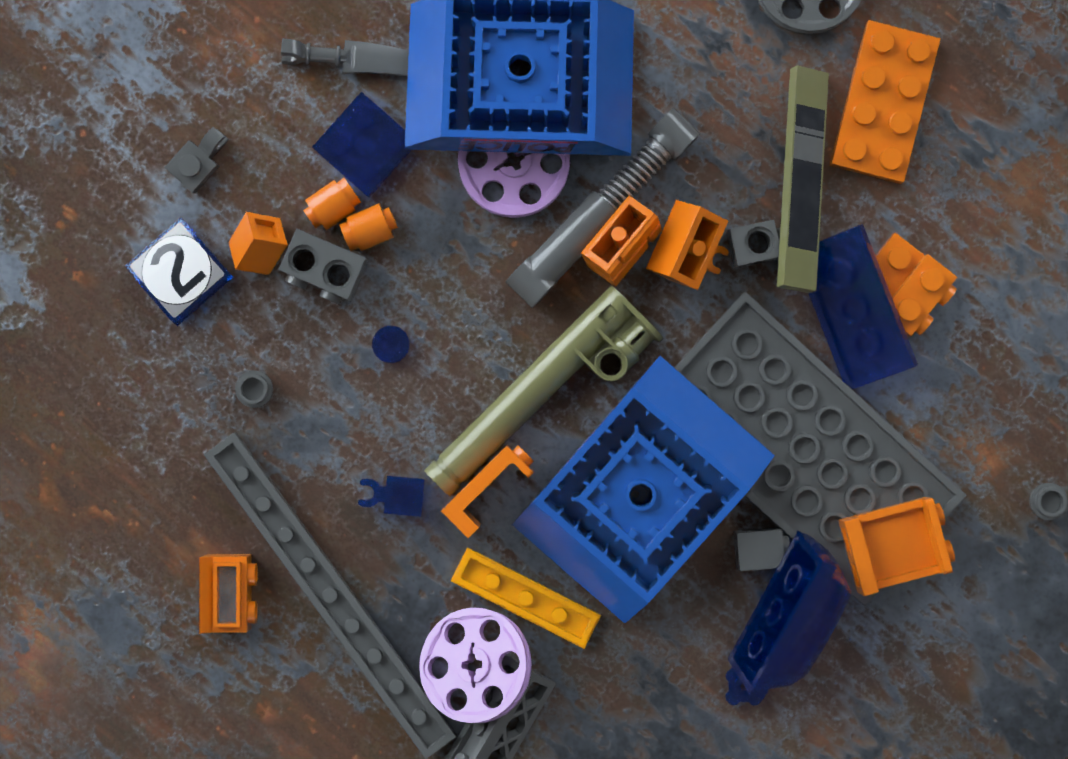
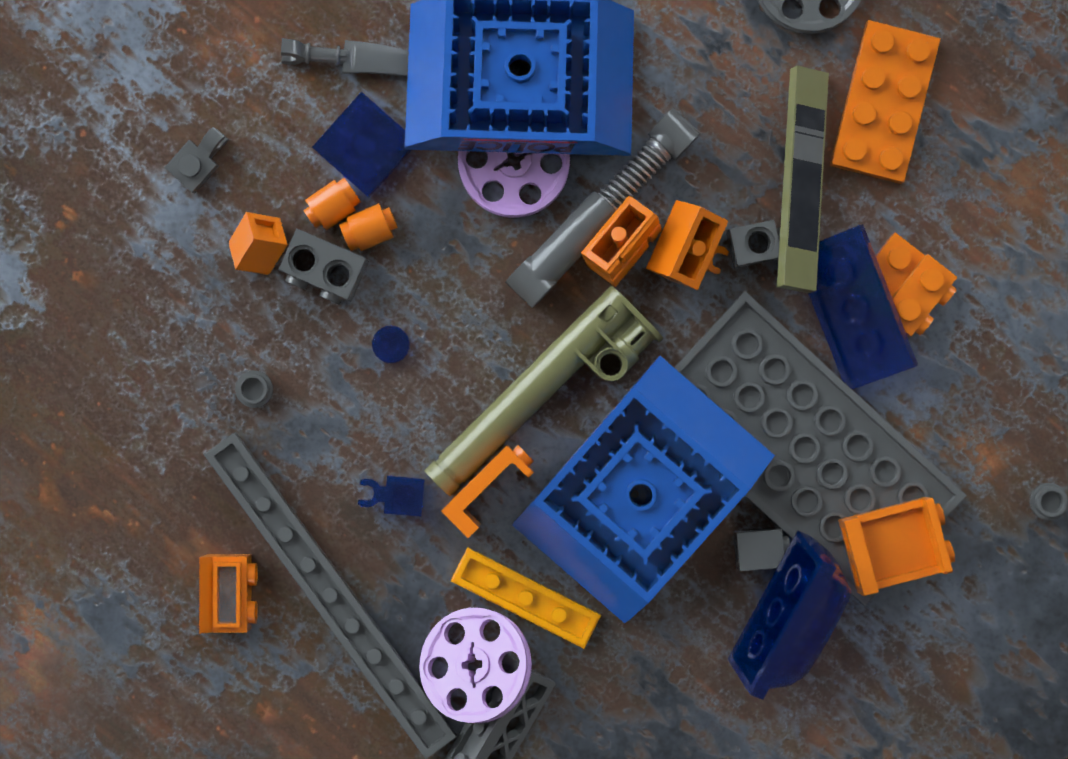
slope [125,217,233,326] -> none
clear blue plate [725,668,763,706] -> none

